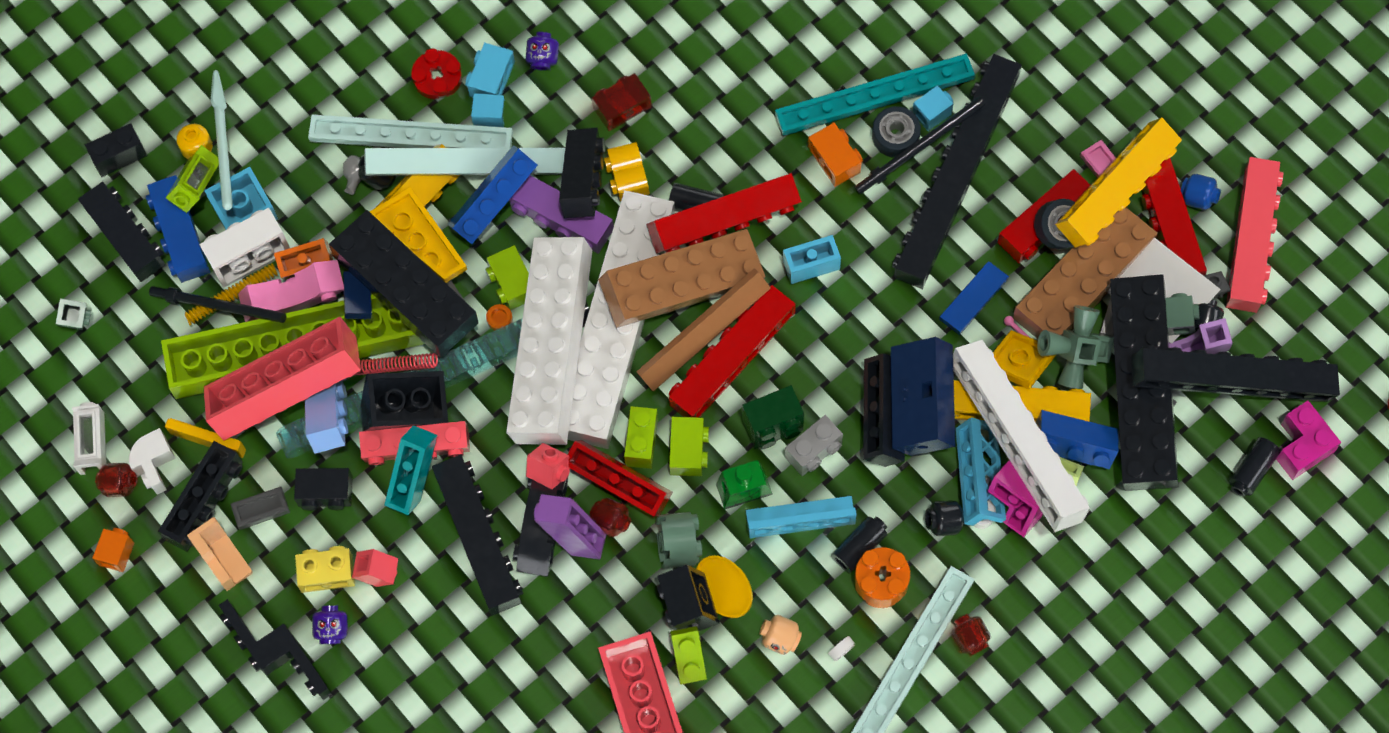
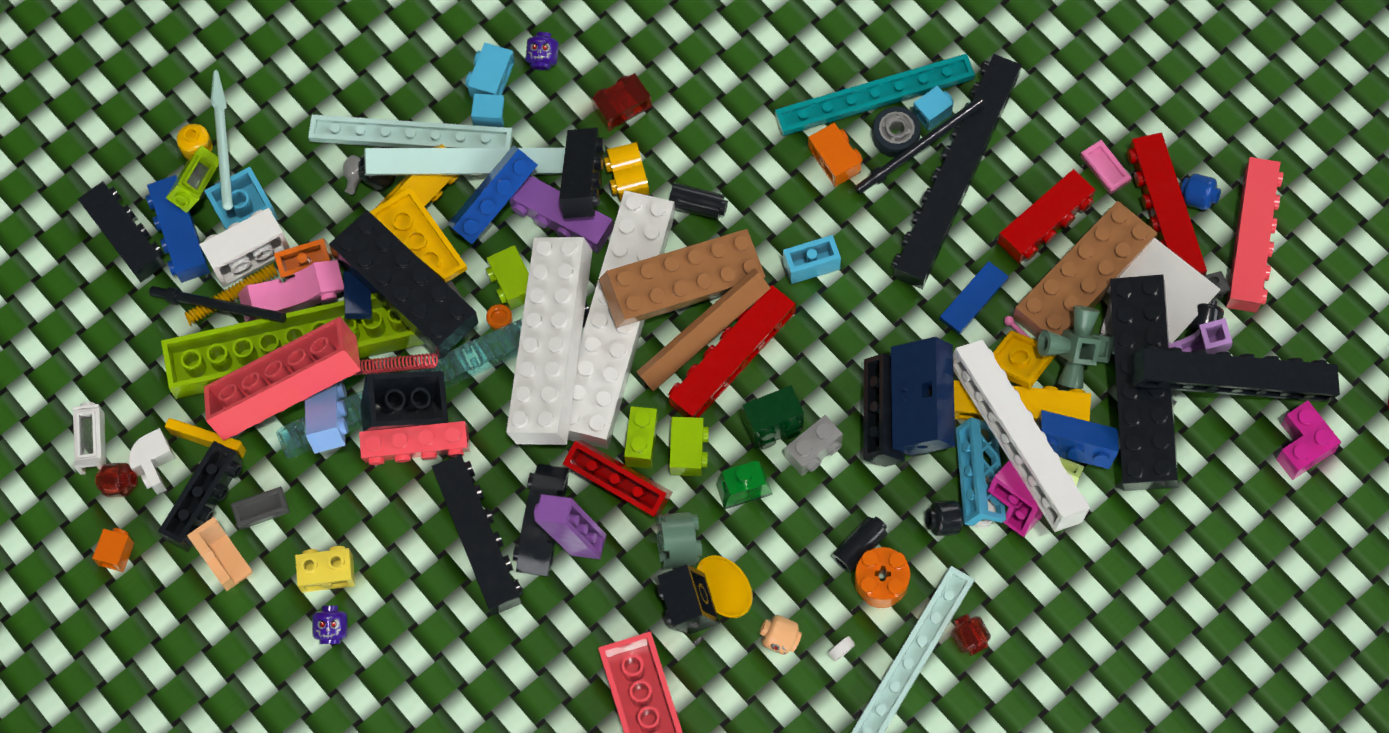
brick [56,298,91,330] -> none
black brick [85,123,148,178] -> none
black bracket [219,599,332,700] -> none
black brick [294,468,353,510] -> none
coral brick [352,549,398,587] -> none
teal brick [384,425,438,515] -> none
red plate [411,48,462,99] -> none
coral brick [526,443,570,489] -> none
clear red head [589,498,631,537] -> none
red brick [646,173,802,254] -> none
lime plate [670,626,707,684] -> none
medium azure fence [746,496,856,538] -> none
black wheel [1034,199,1075,249] -> none
yellow brick [1055,117,1182,248] -> none
sand green brick [1165,293,1200,335] -> none
black brick [1229,437,1281,496] -> none

